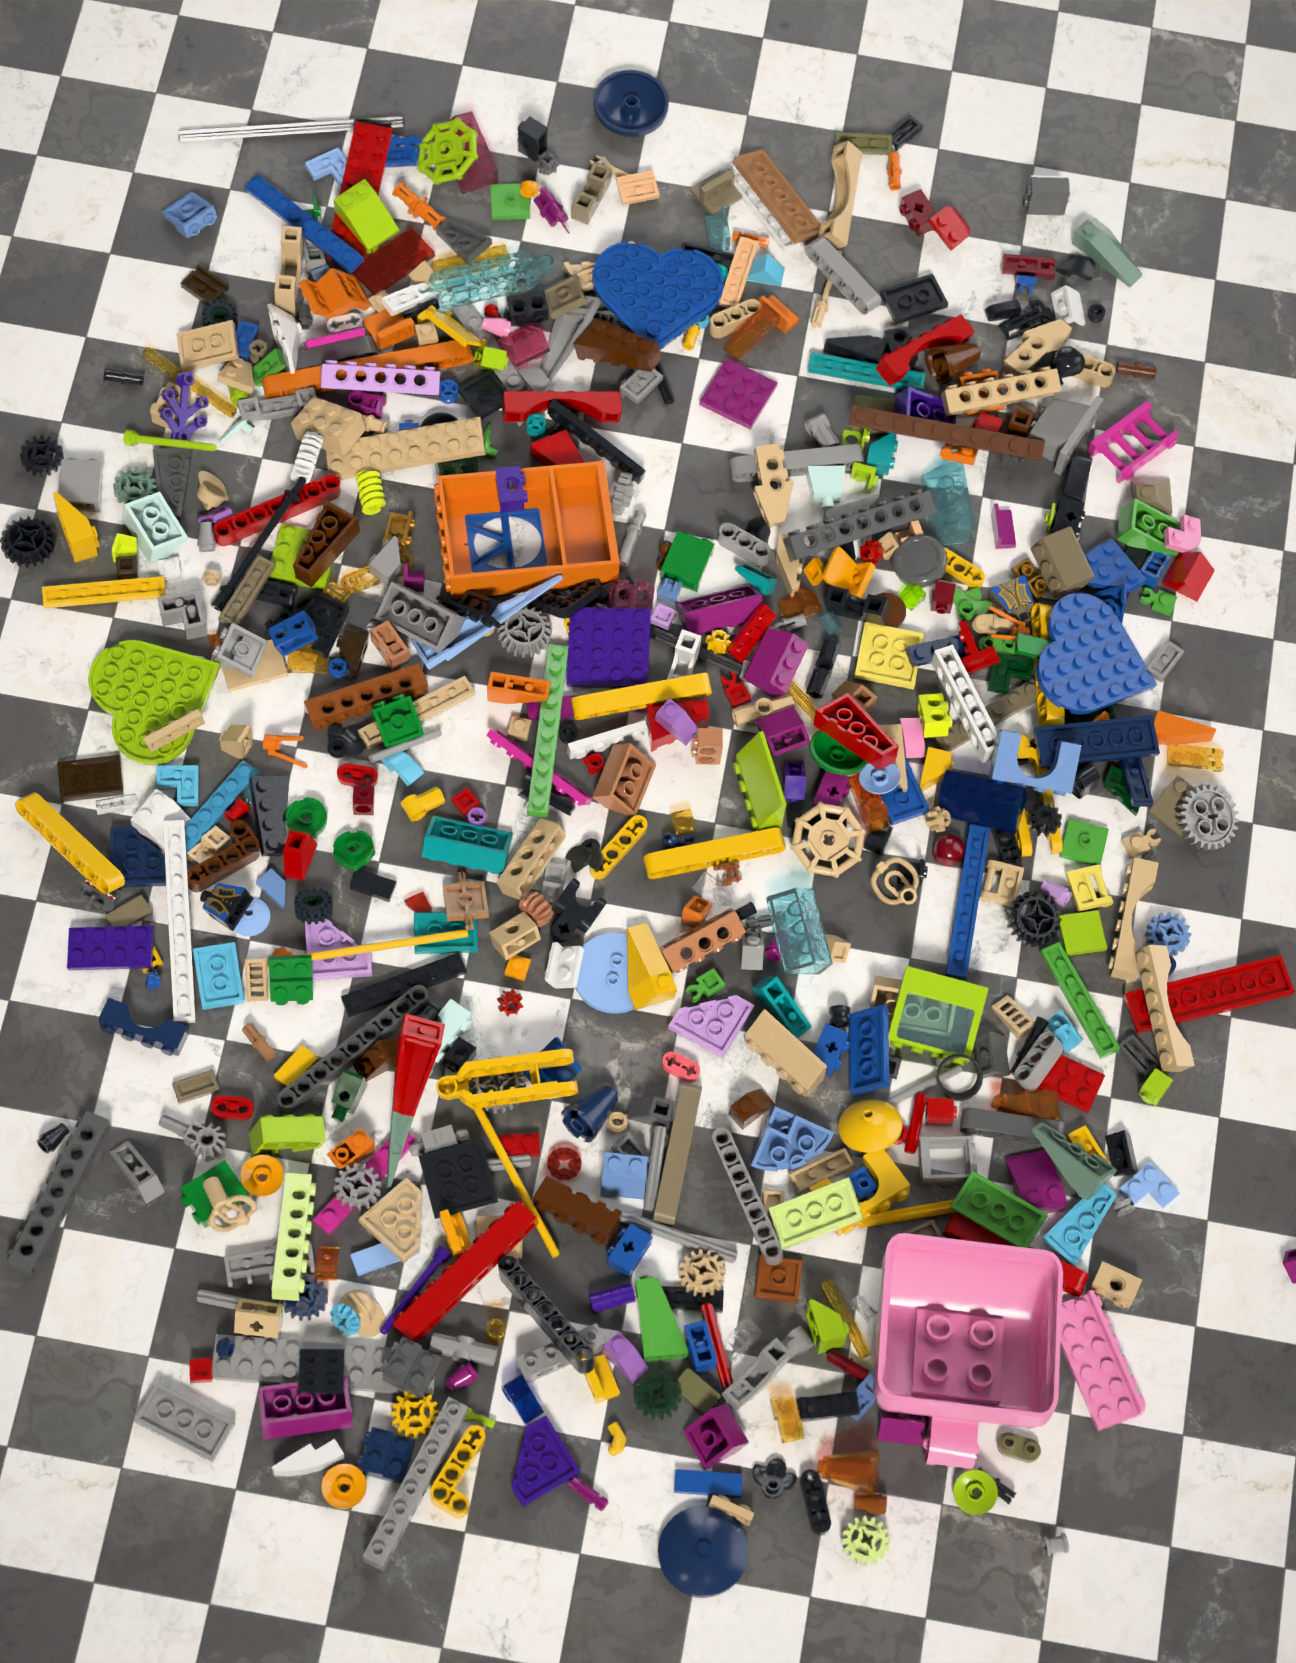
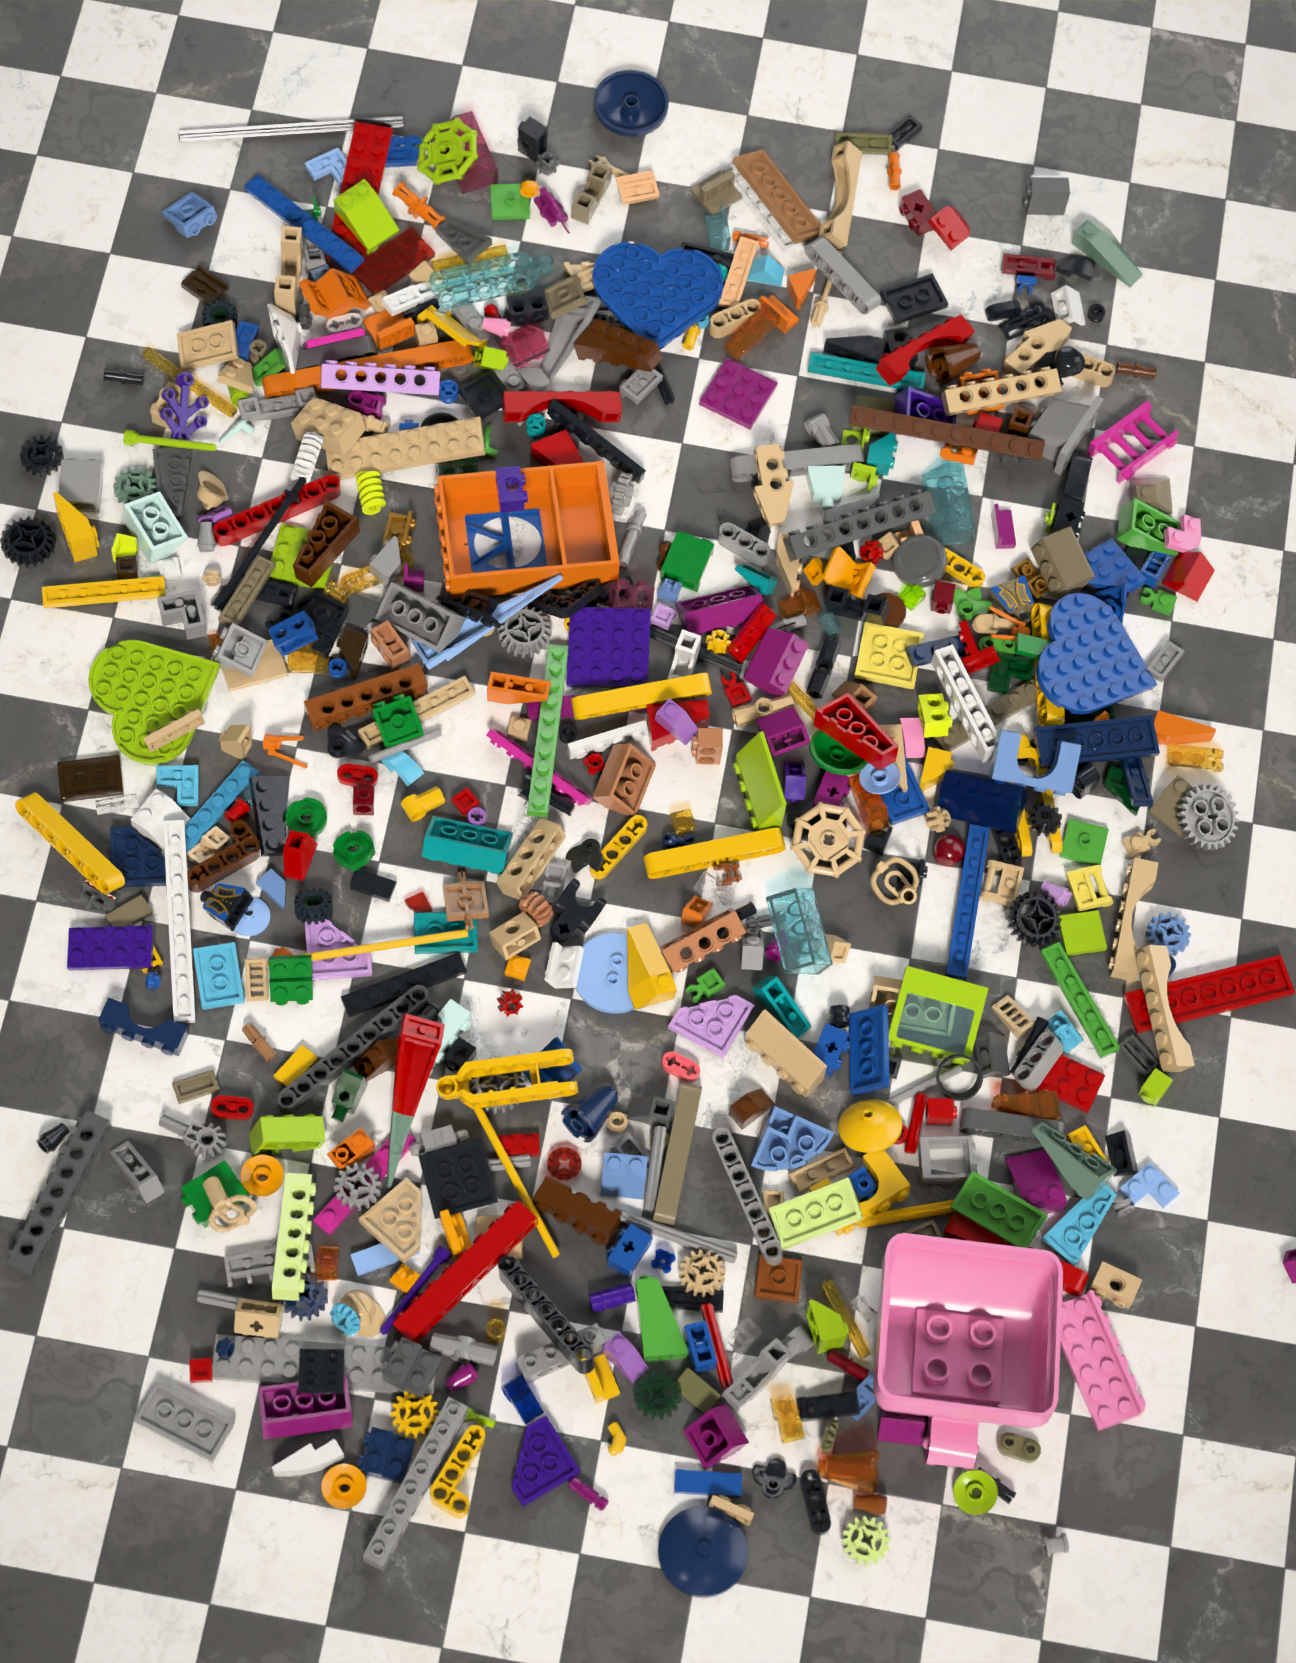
none -> light orange tile [389,1263,420,1294]
none -> clear blue plate [651,1249,676,1274]
none -> orange slope [786,269,817,310]
none -> olive gear [820,1419,839,1455]

